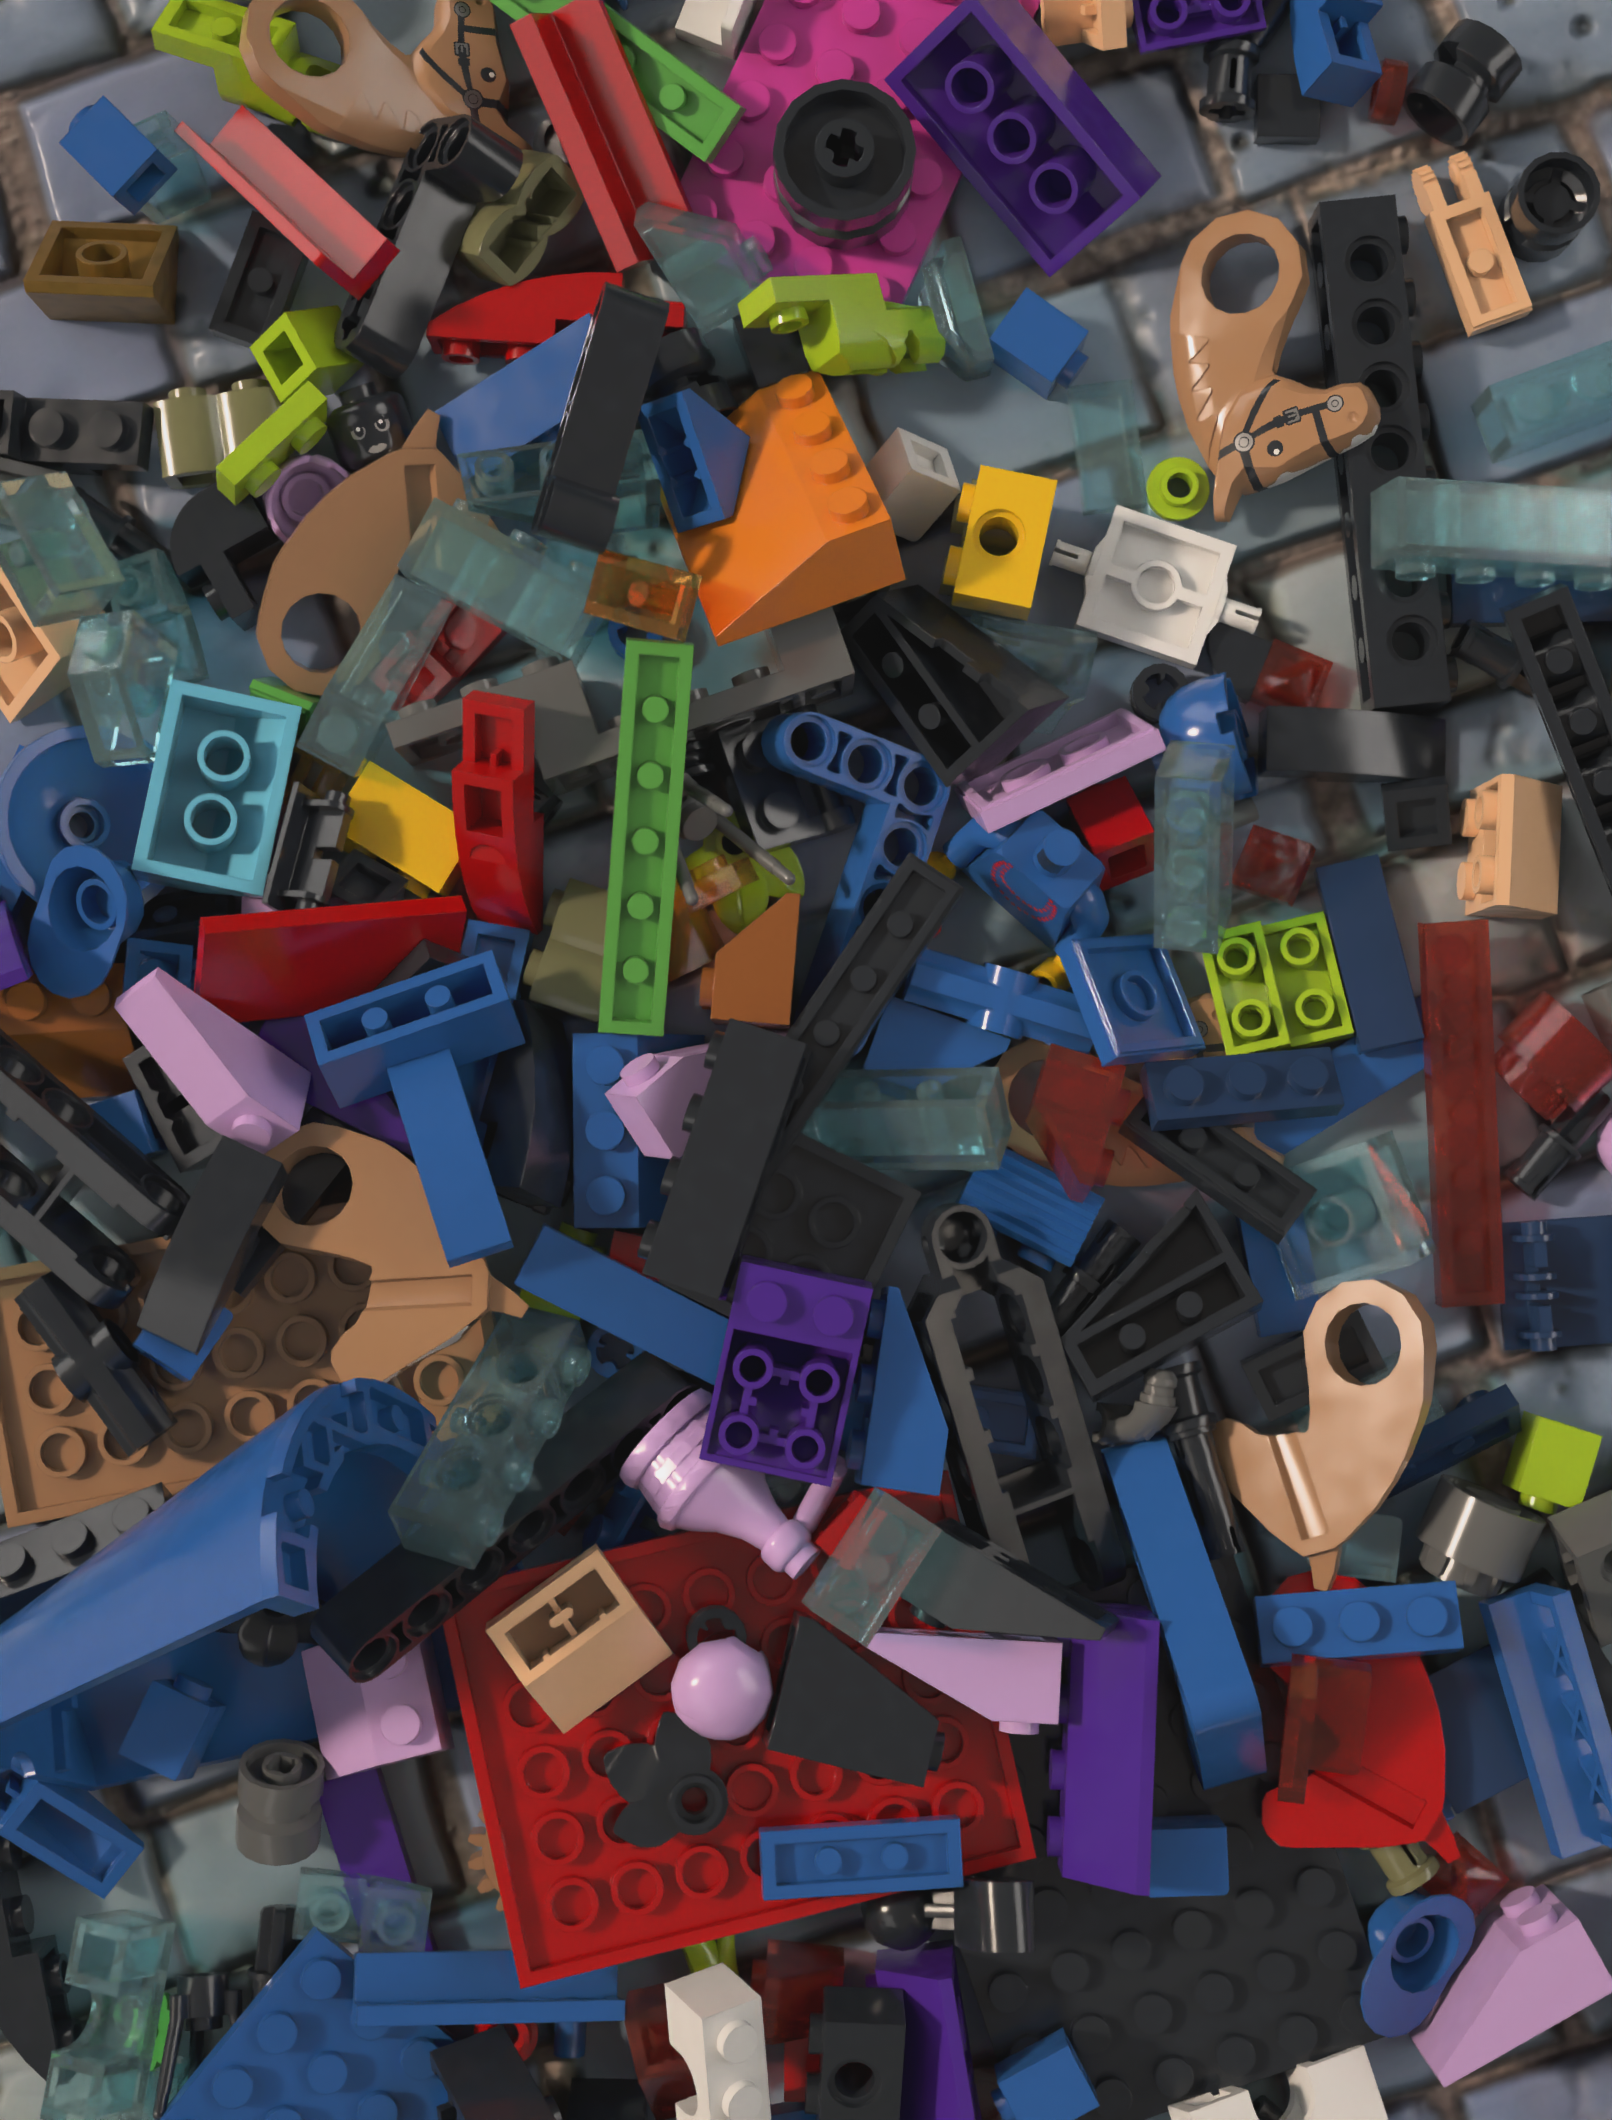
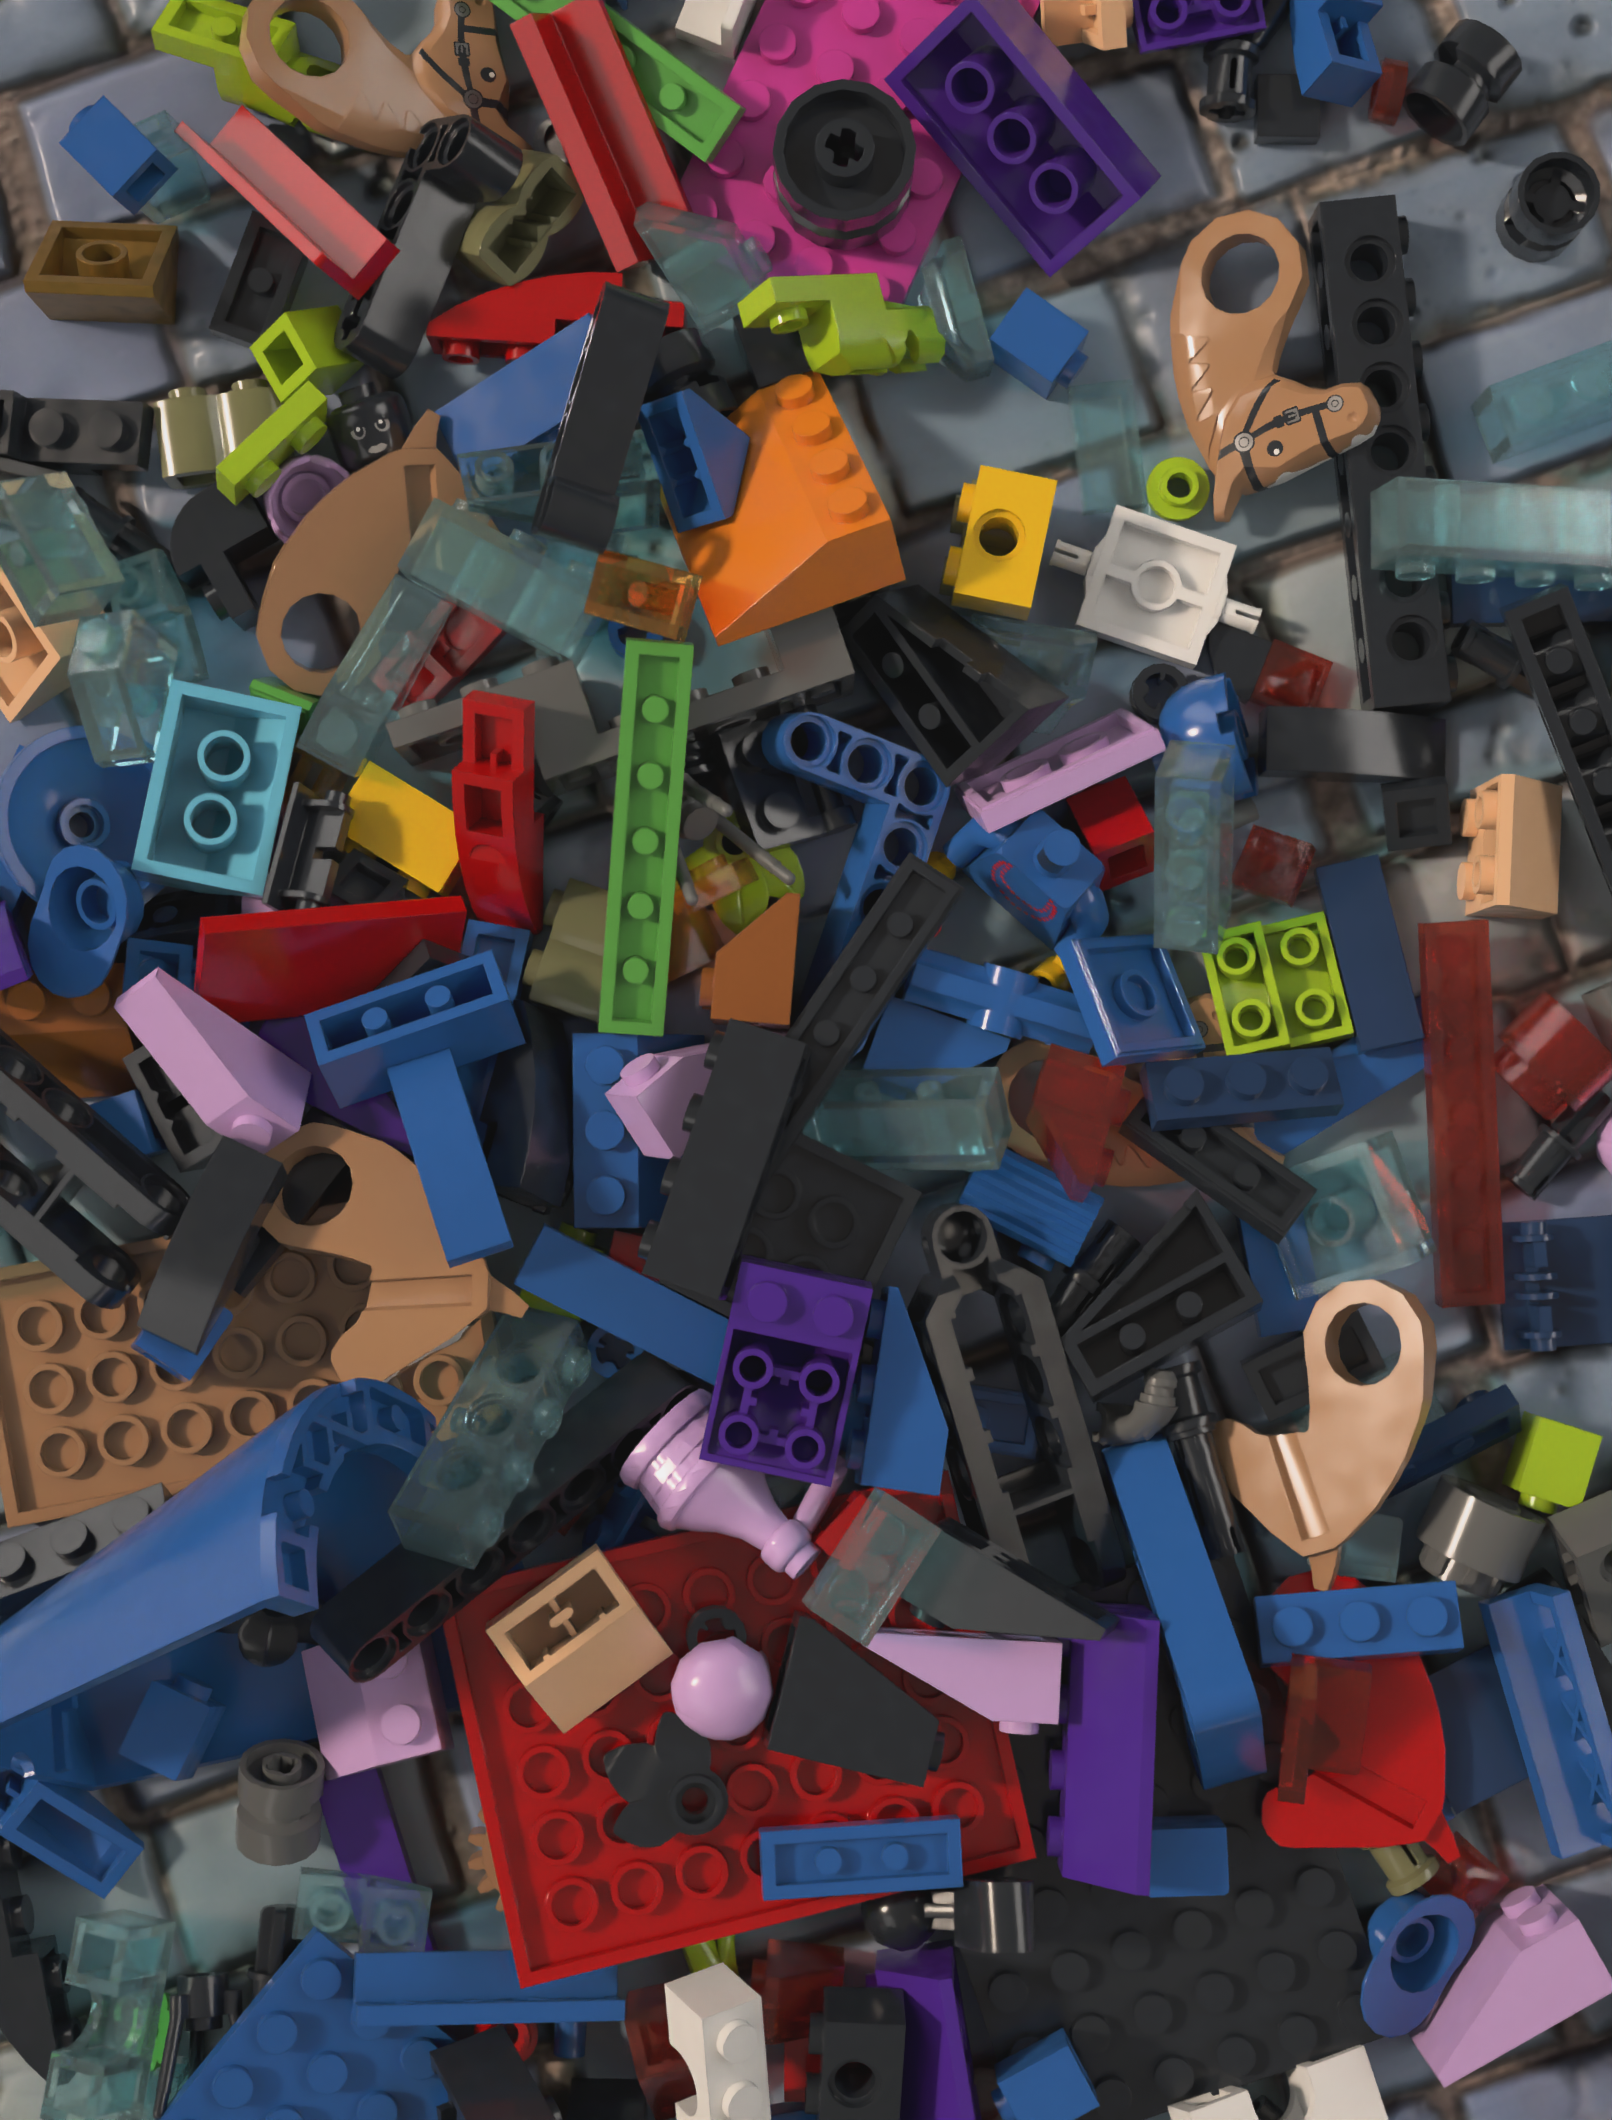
black piece [14,1271,178,1457] -> none
white panel [866,427,961,542] -> none
light nougat hinge [1411,151,1533,338] -> none

